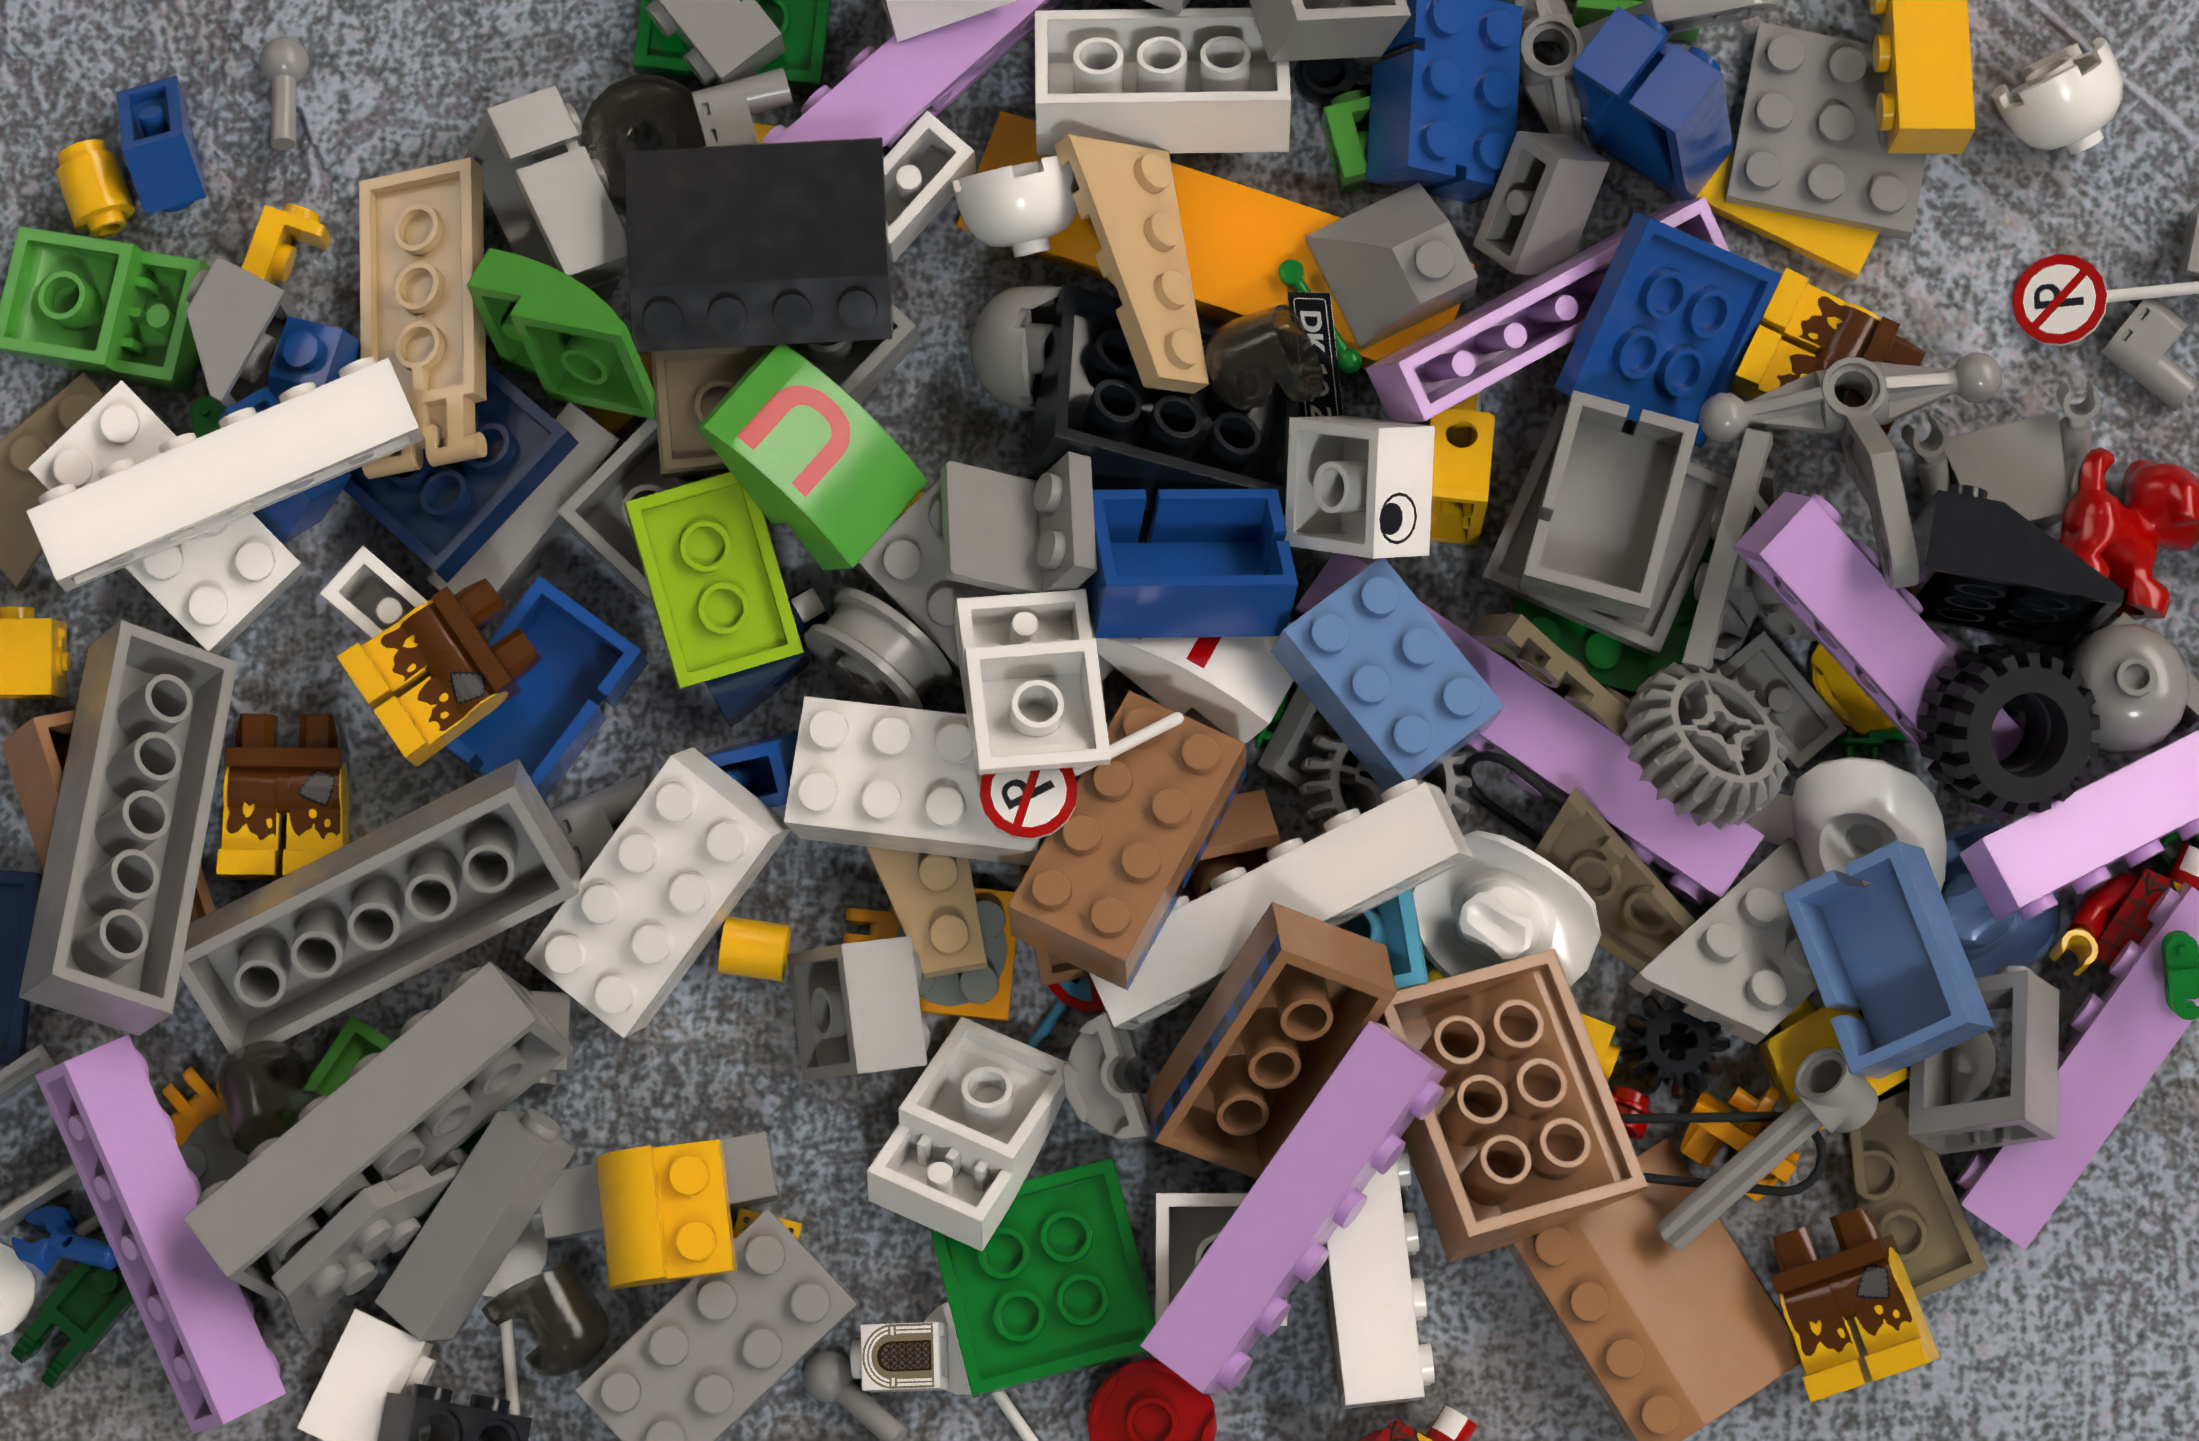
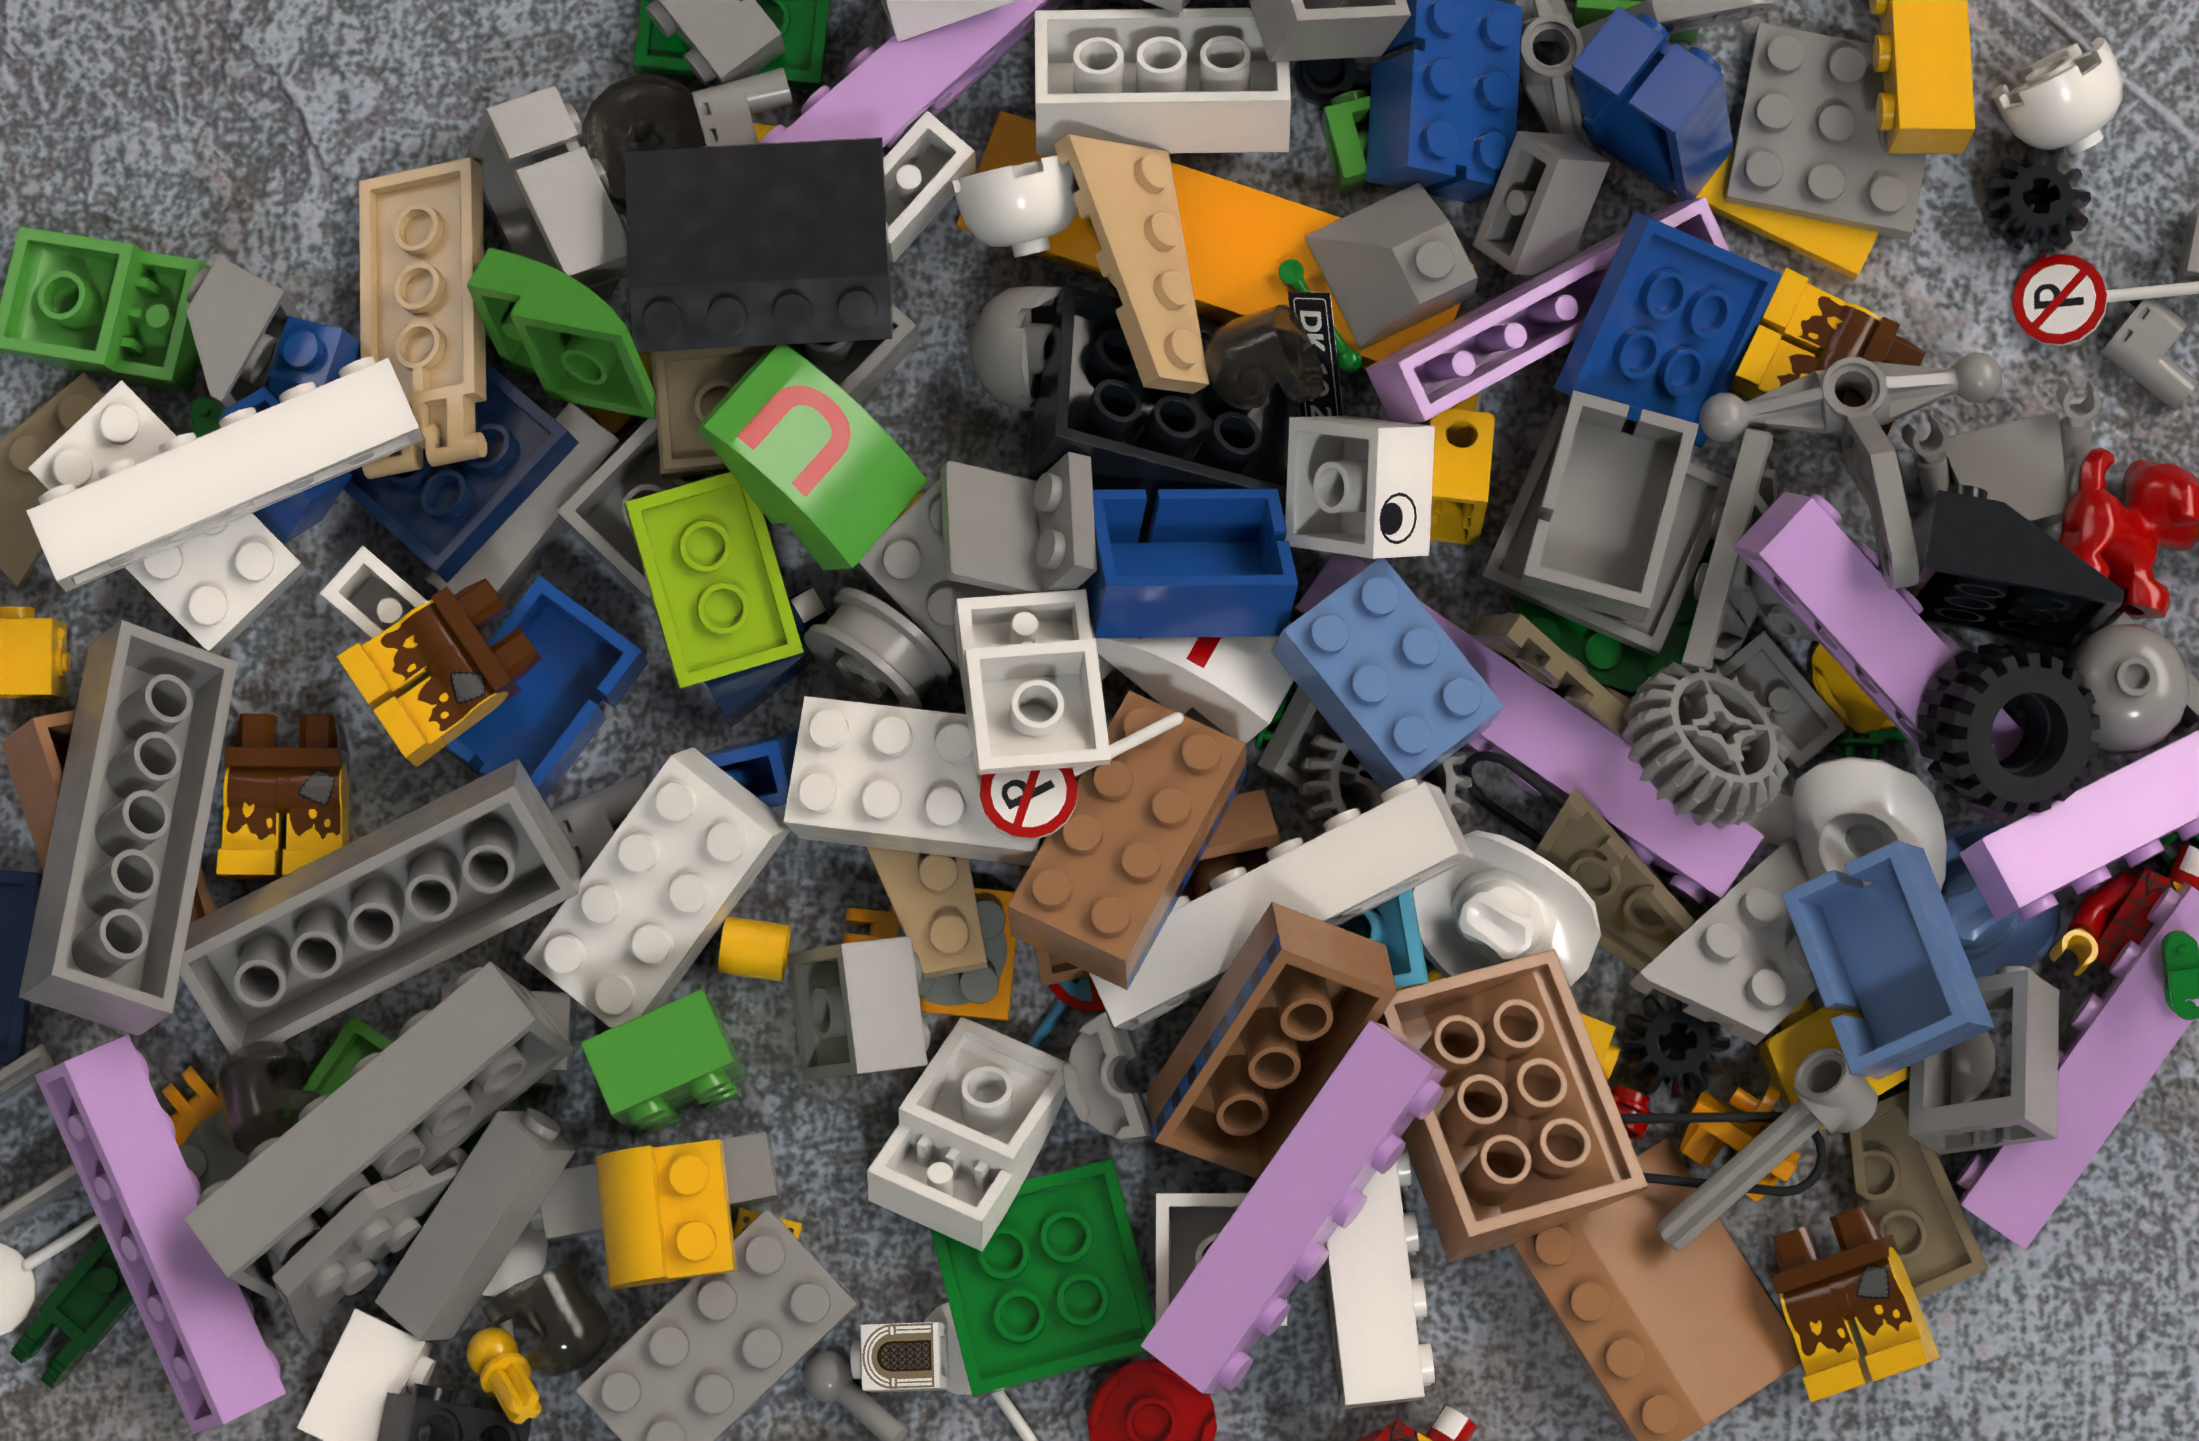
blue bar [11,1205,118,1276] -> none
yellow brick [55,139,135,238] -> none
blue slope [117,75,206,215] -> none
yellow bracket [241,203,332,286] -> none
light grey bar [259,37,309,150] -> none
none -> yellow axle [466,1327,542,1424]
none -> bright green brick [580,989,748,1136]
none -> black gear [1981,149,2091,259]

